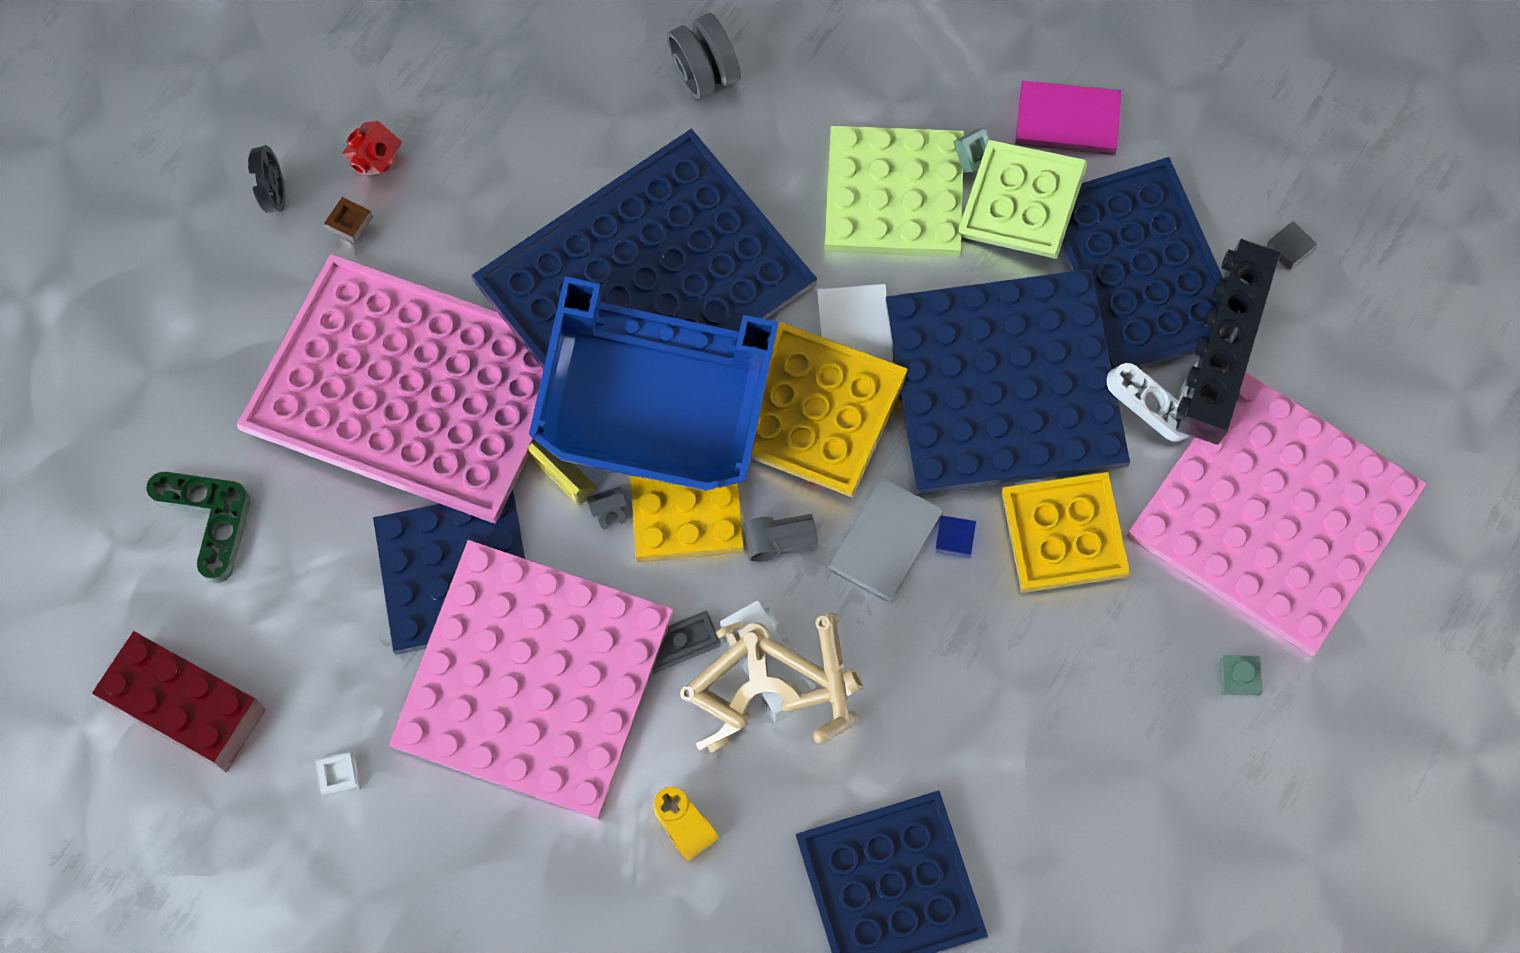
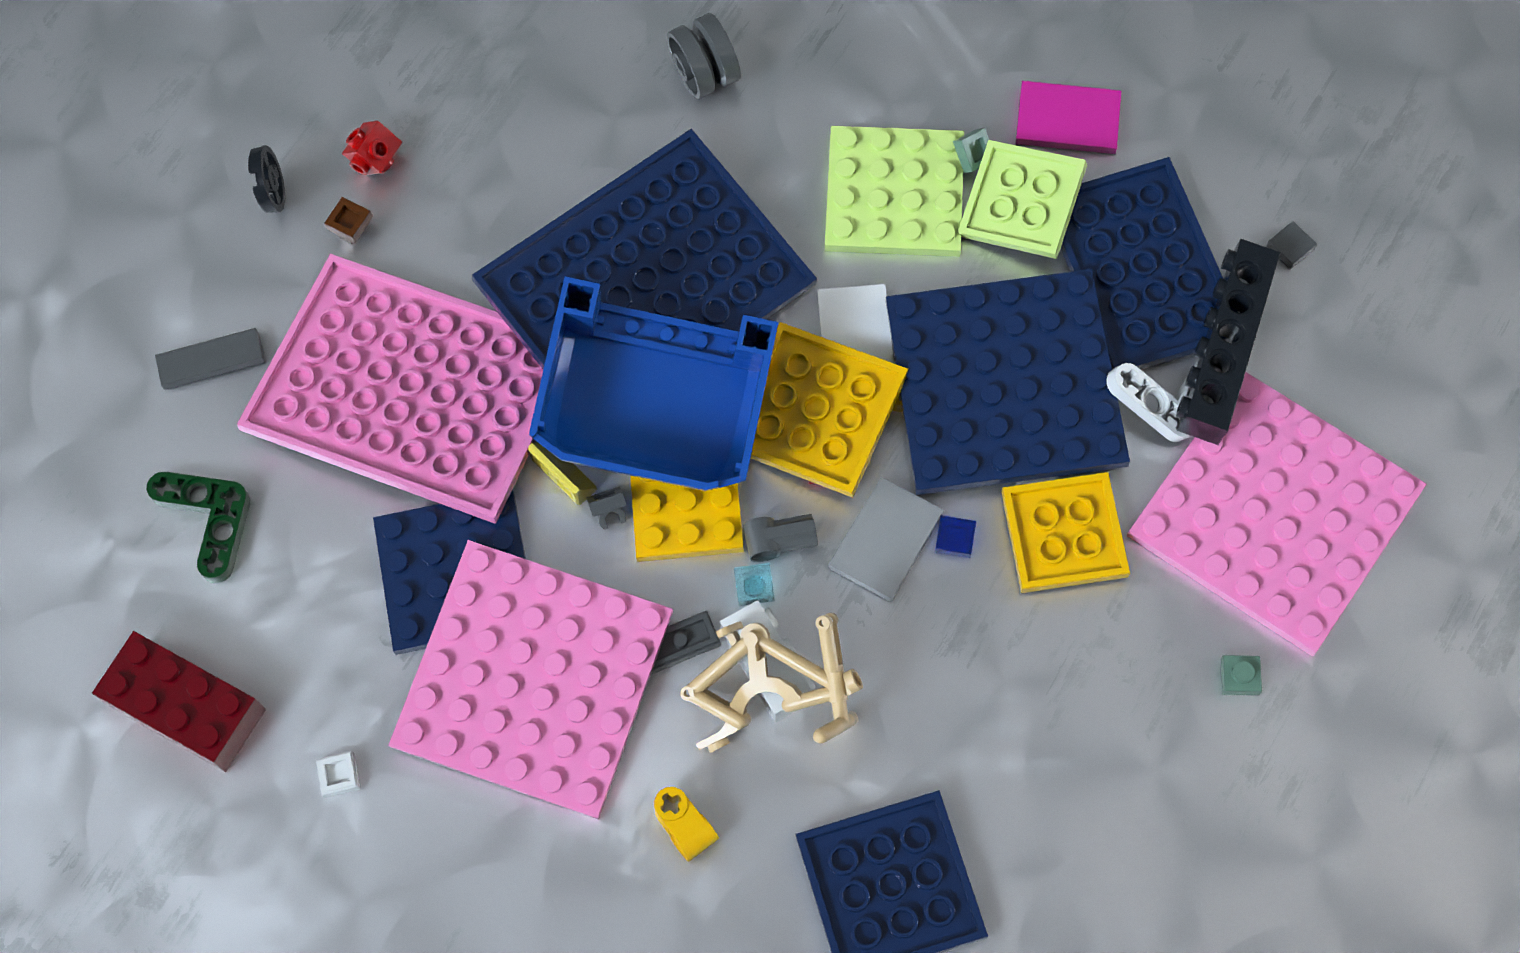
none -> dark grey tile [155,328,265,390]
none -> clear light blue plate [734,563,775,606]

